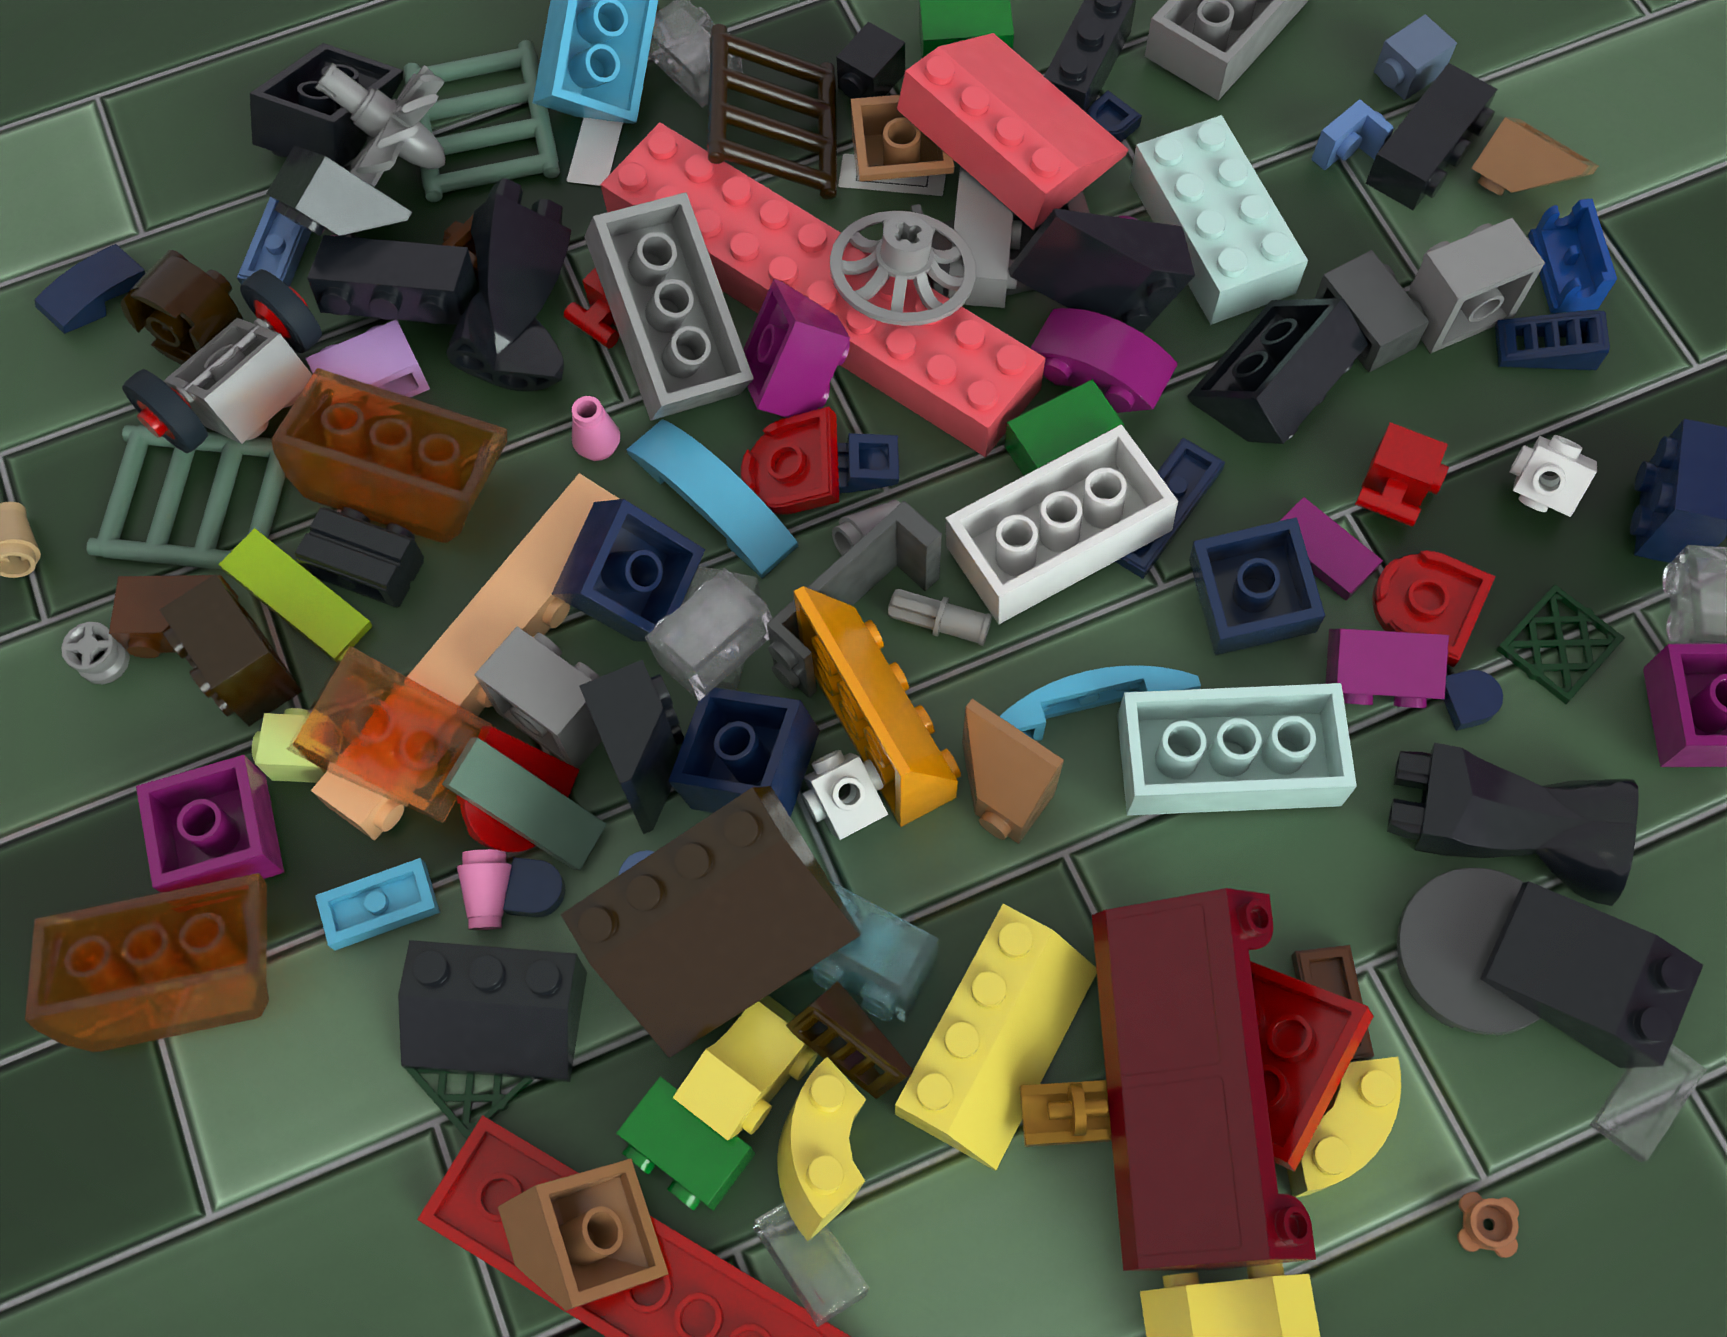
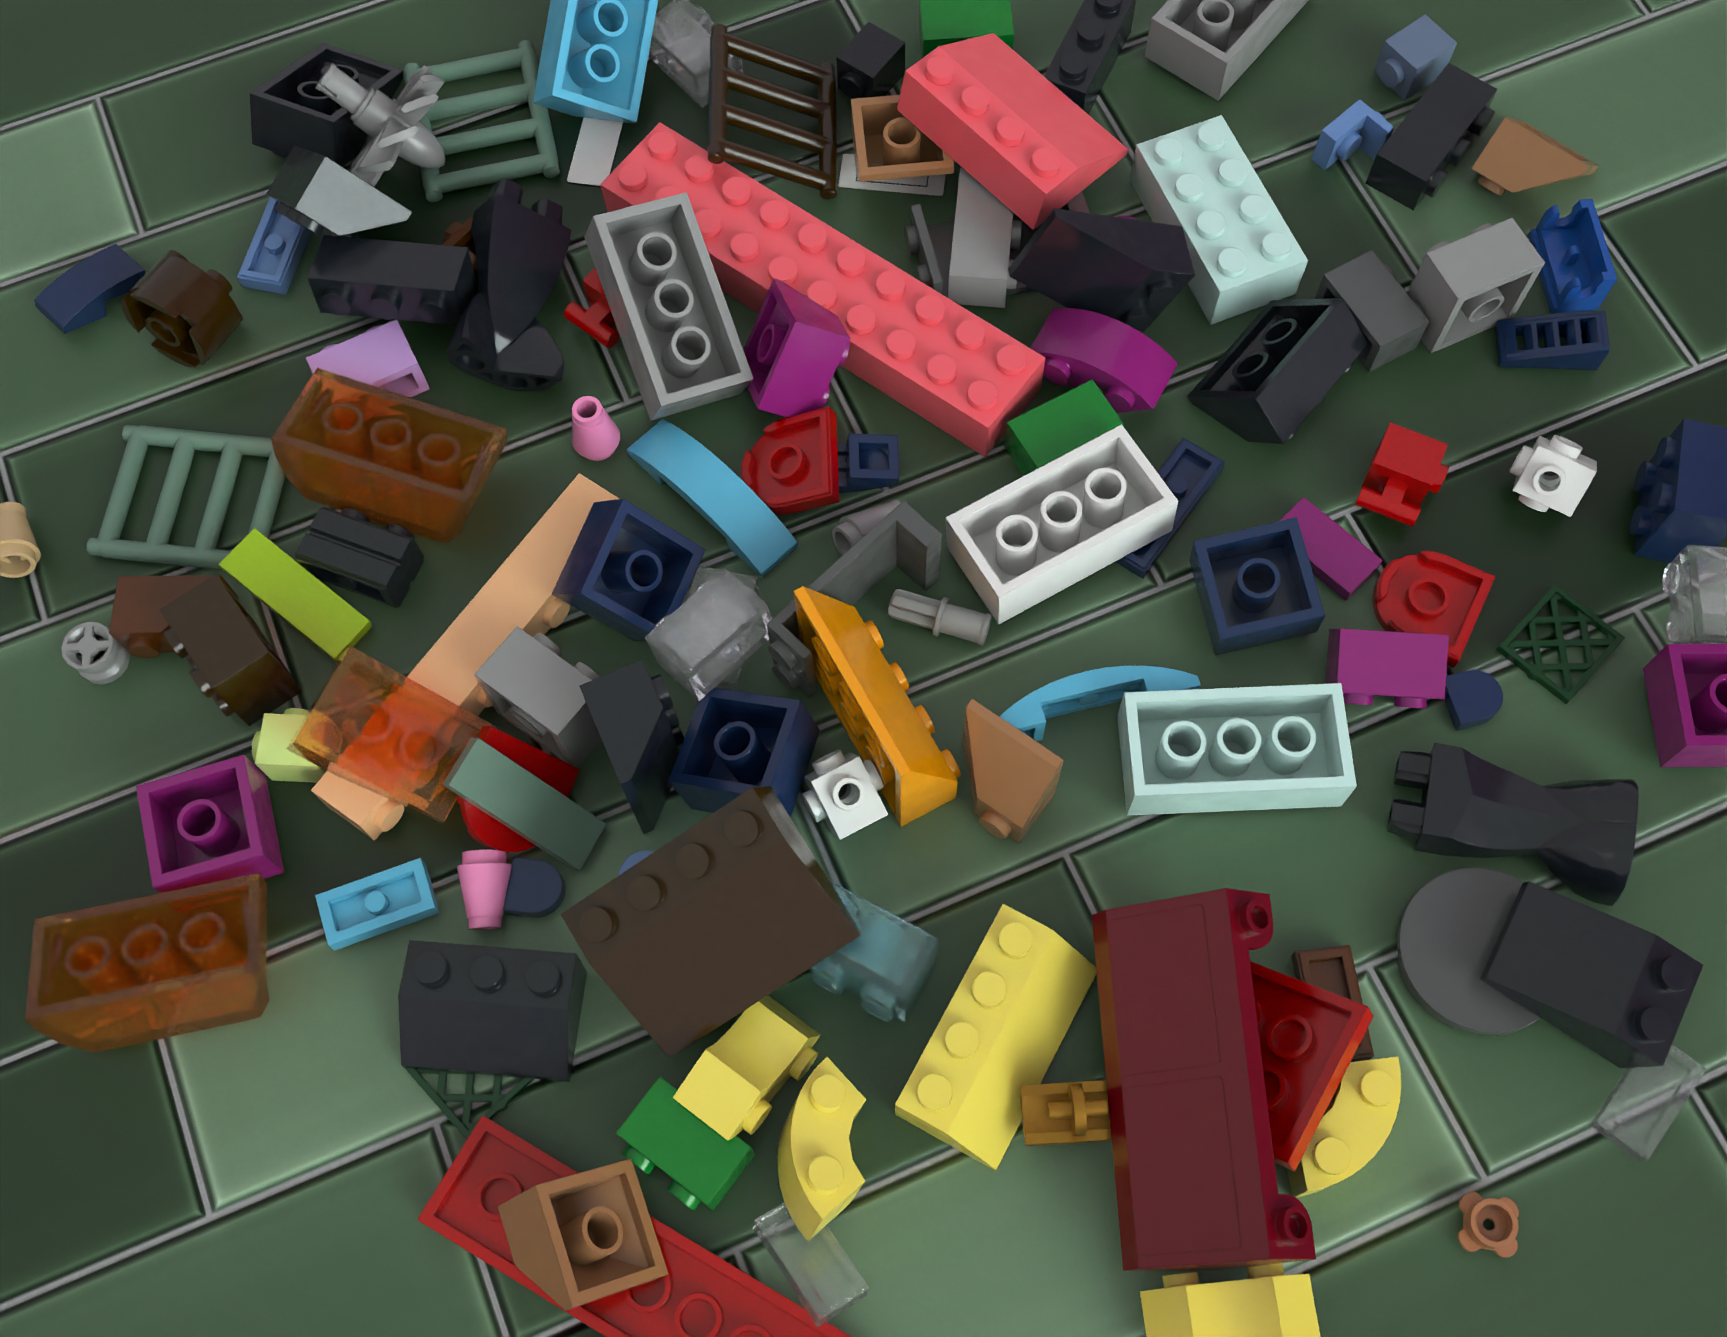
brick [122,269,322,453] -> none
dark brown slope [786,981,913,1099] -> none
light grey wheel [830,211,976,326] -> none
dark blue tile [1087,90,1142,142] -> none

